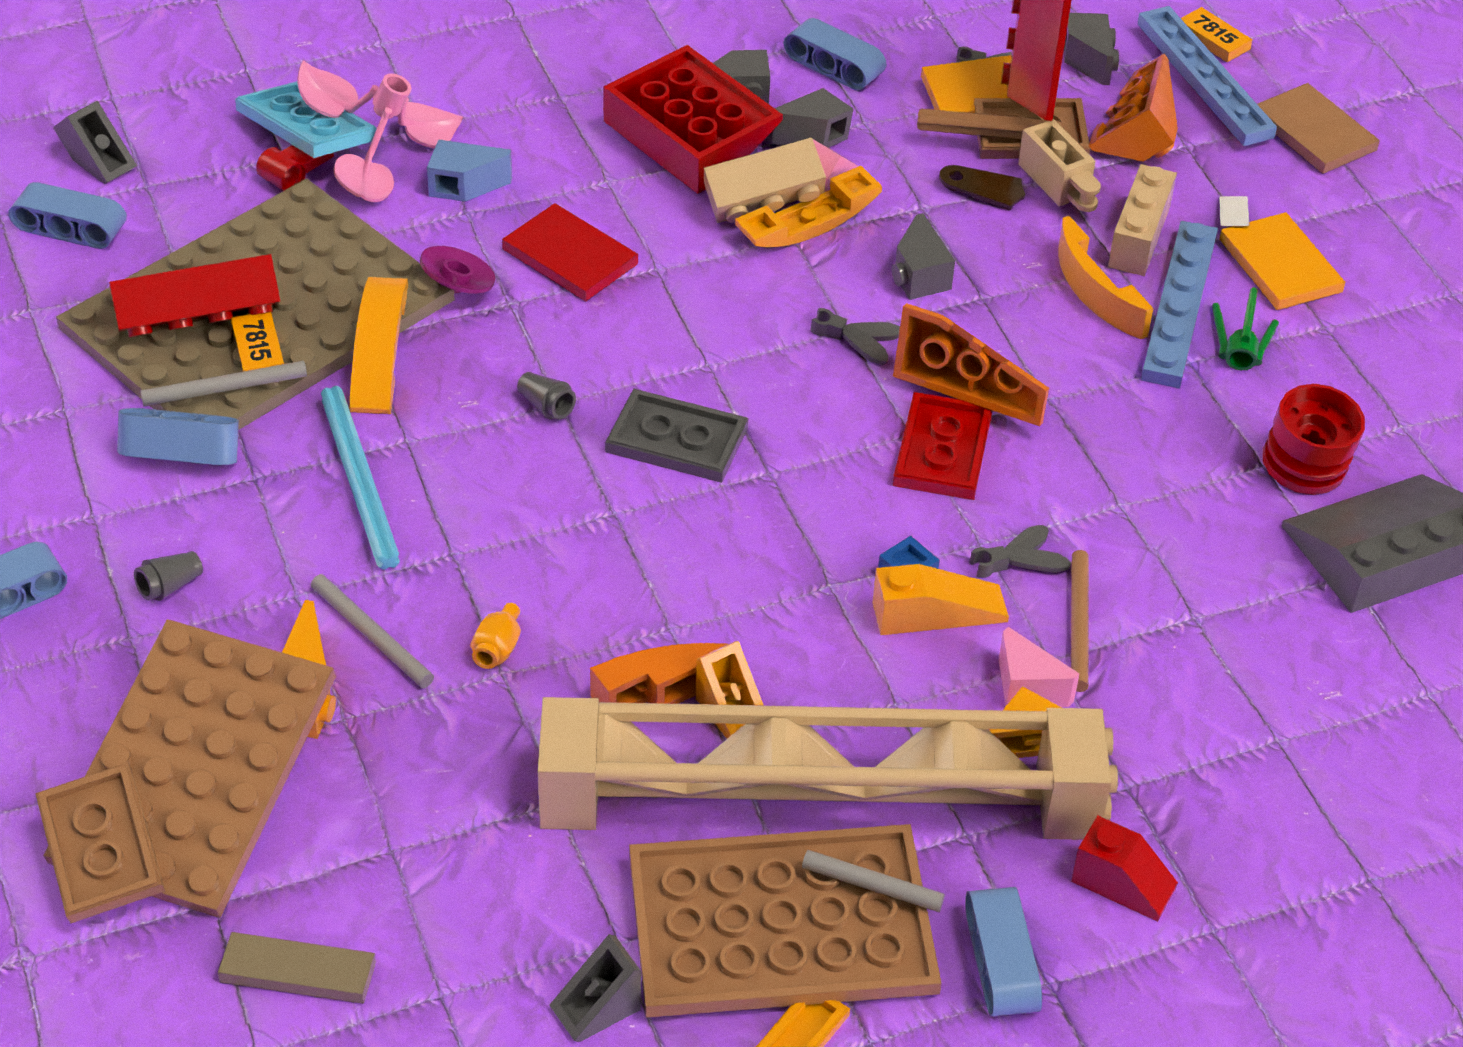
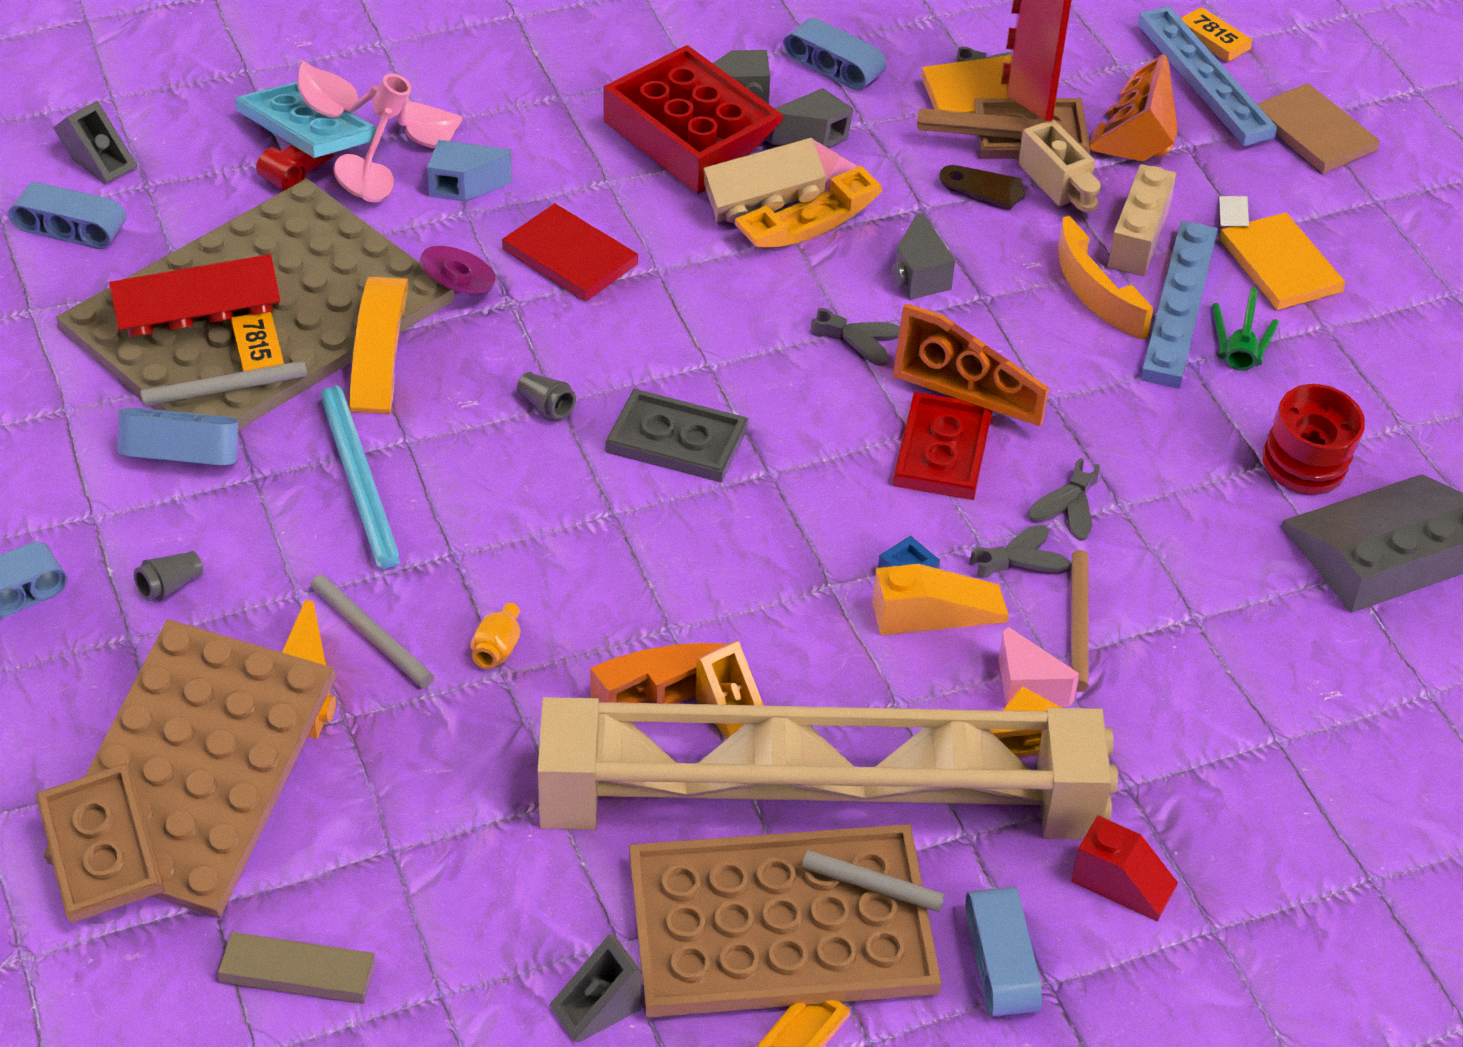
dark grey slope [1063,13,1119,85] -> none
none -> dark grey piece [1028,458,1100,541]

